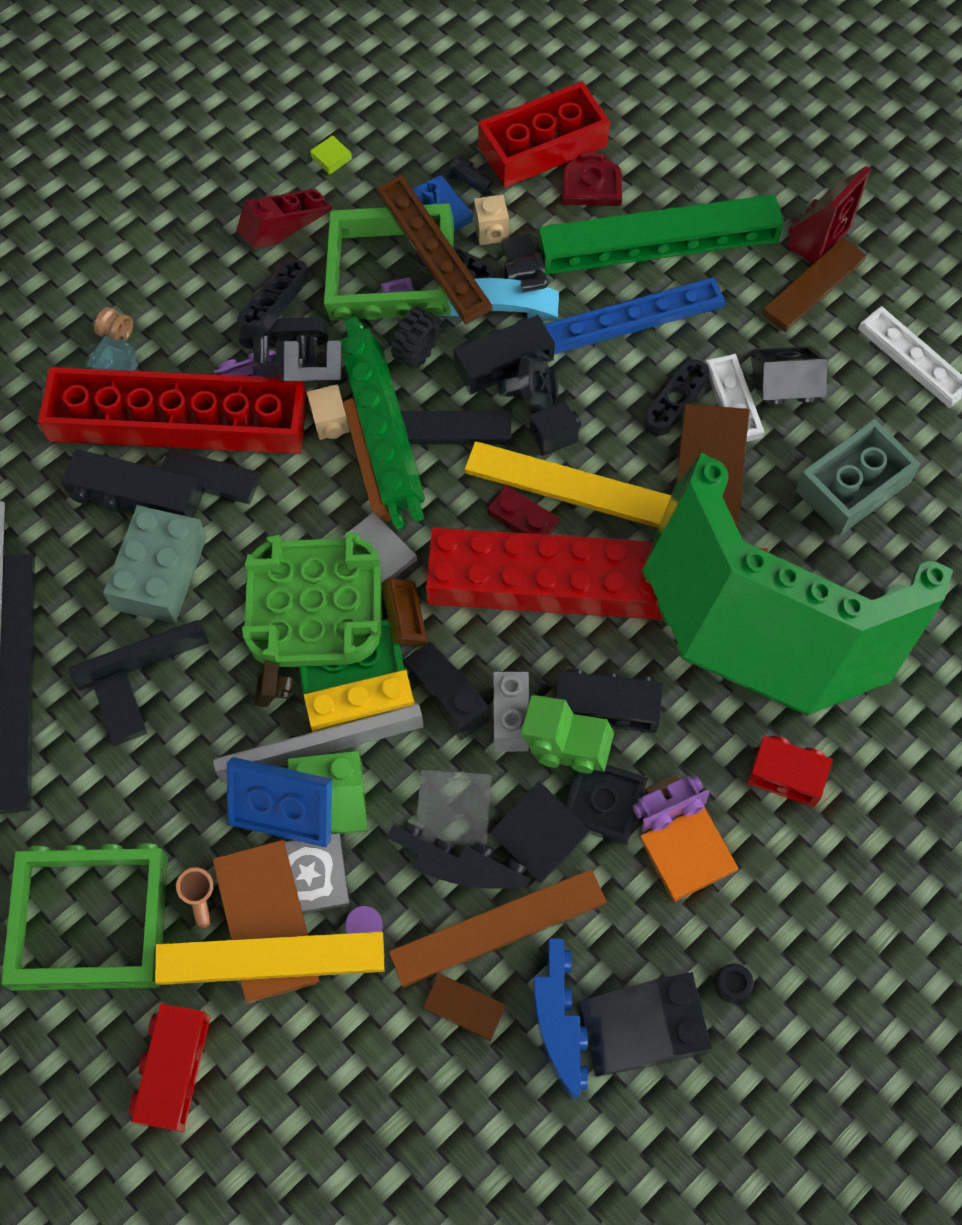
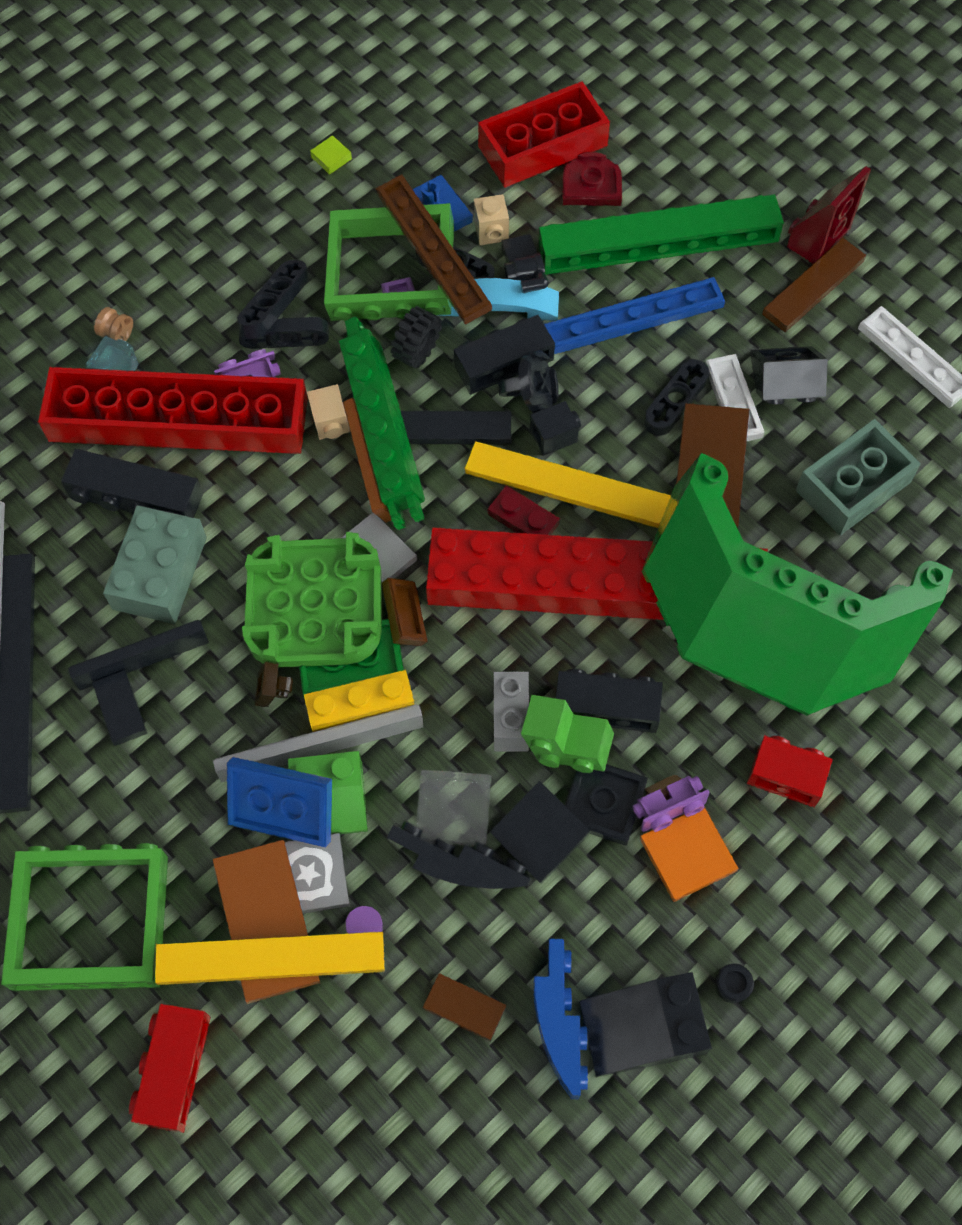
black tile [160,448,261,505] -> none
nougat piece [176,866,213,929] -> none
dark red slope [236,189,332,249] -> none
black panel [253,335,341,381] -> none
dark orange tile [389,869,607,988] -> none
black slope [403,642,489,740] -> none
black pin [446,152,493,196] -> none

